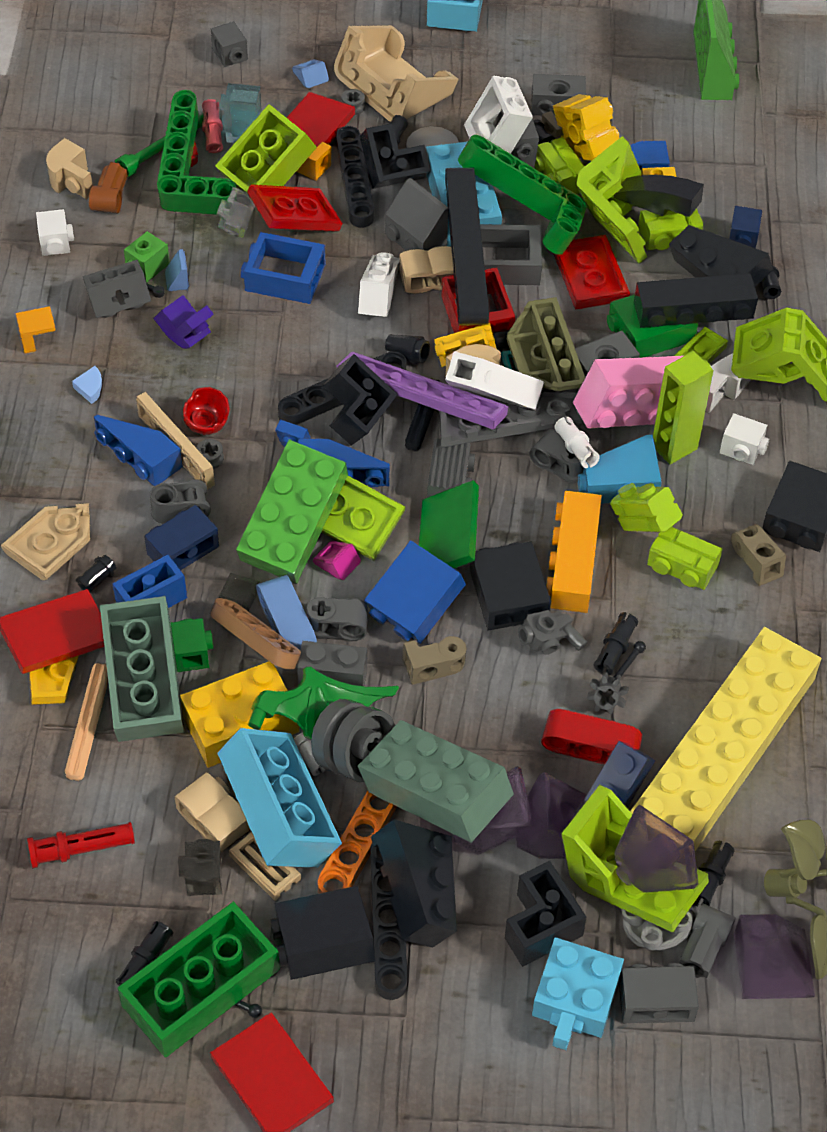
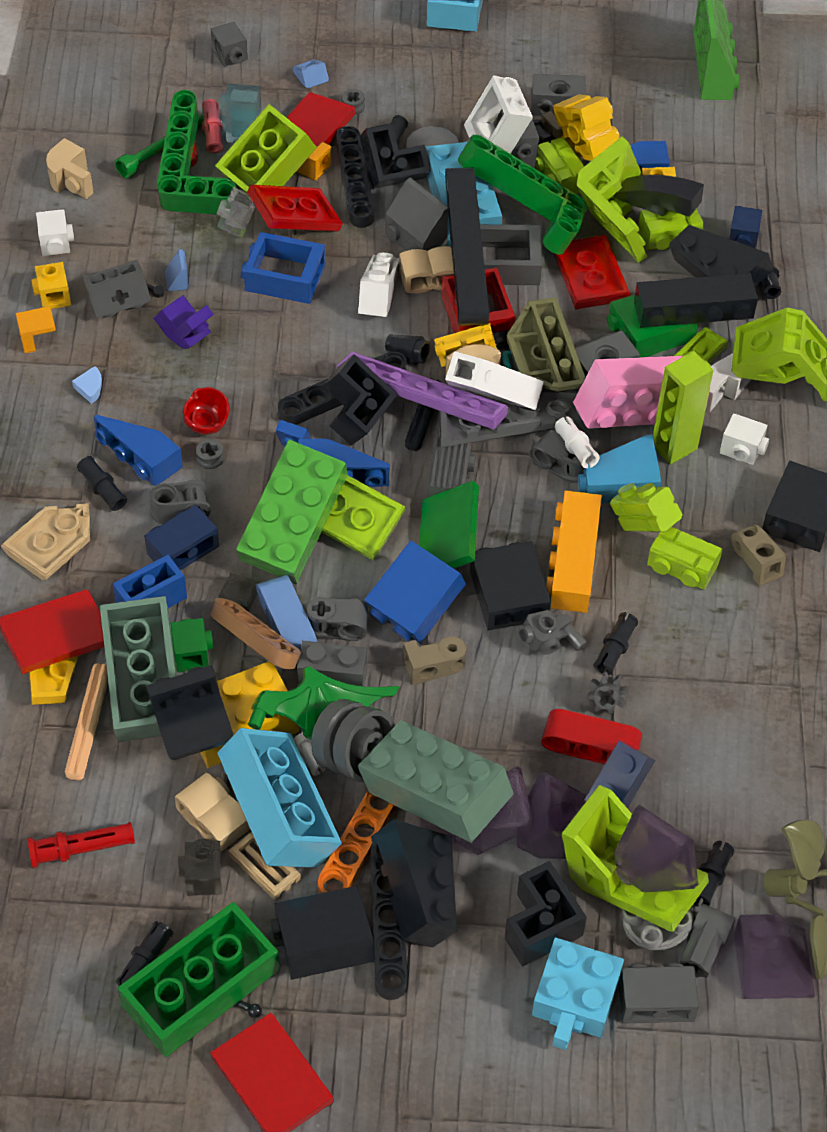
black pin [76,555,117,593] -> none
dark orange piece [89,162,128,214] -> none
bright green brick [124,231,170,283] -> none
tan tile [136,392,215,490] -> none
dark pink slope [312,541,361,580] -> none
tan windscreen [334,25,458,122] -> none
black hinge [608,641,646,691] -> none
light yellow brick [630,627,822,864] -> none
none -> yellow brick [31,262,71,309]
none -> black pin [77,456,127,511]
none -> black bracket [146,665,234,760]

